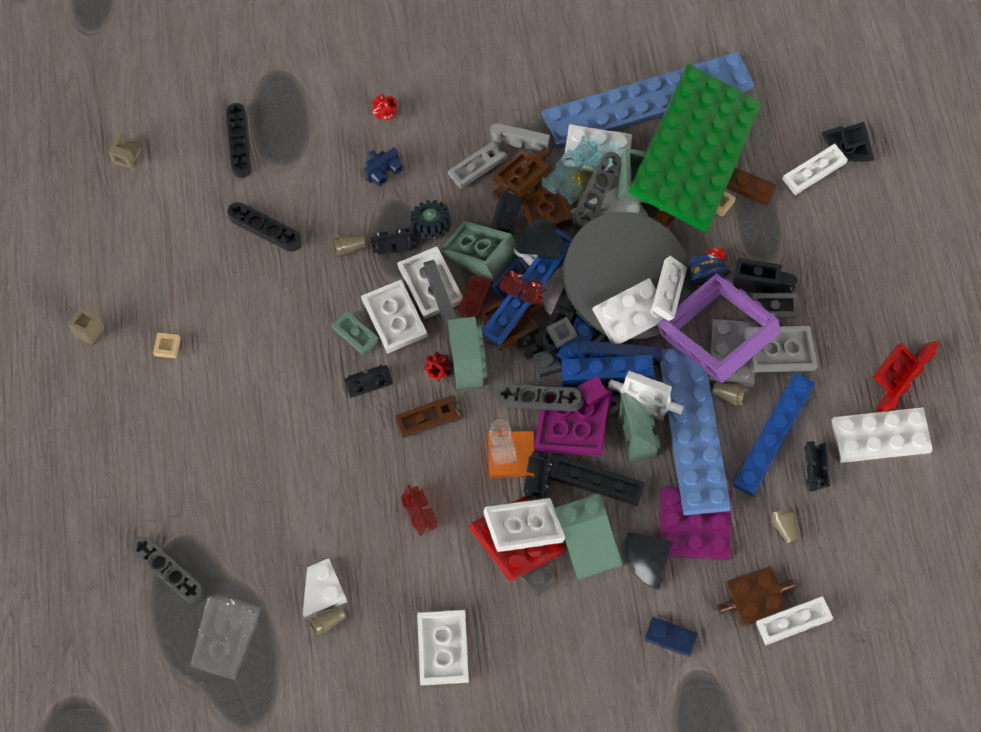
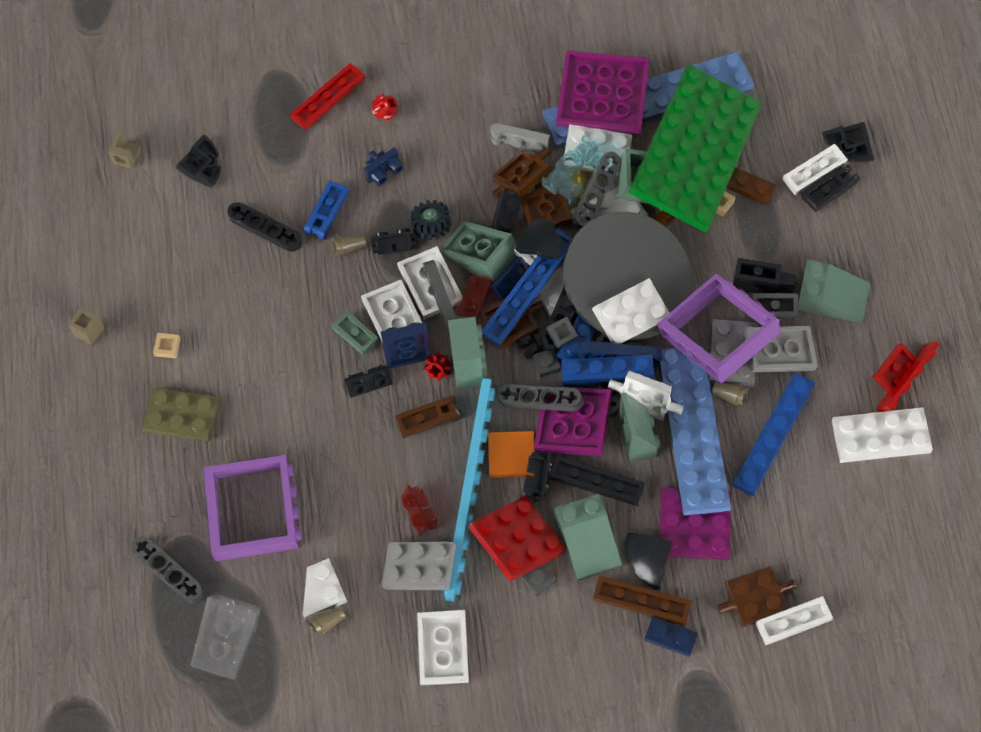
black beam [226,103,251,178] -> none
light grey plate [448,141,508,189] -> none
white plate [483,498,565,552] -> none
clear piece [490,419,517,466] -> none
clear red hinge [499,271,548,305] -> none
magenta tile [578,376,609,407] -> none
white plate [651,256,687,321] -> none
dark blue piece [687,247,731,286] -> none
dark tan cone [771,508,799,544] -> none
black hinge [804,441,830,492] -> none
none -> olive plate [142,388,220,441]
none -> black brick [176,134,221,188]
none -> medium lavender window [204,455,301,562]
none -> red plate [290,63,365,131]
none -> blue plate [304,180,349,240]
none -> dark blue plate [381,322,431,368]
none -> light grey plate [381,542,456,590]
none -> medium azure plate [444,378,495,602]
none -> magenta plate [556,50,650,134]
none -> reddish brown plate [593,576,692,626]
none -> sand green slope [798,259,870,323]
none -> black hinge [801,164,860,212]

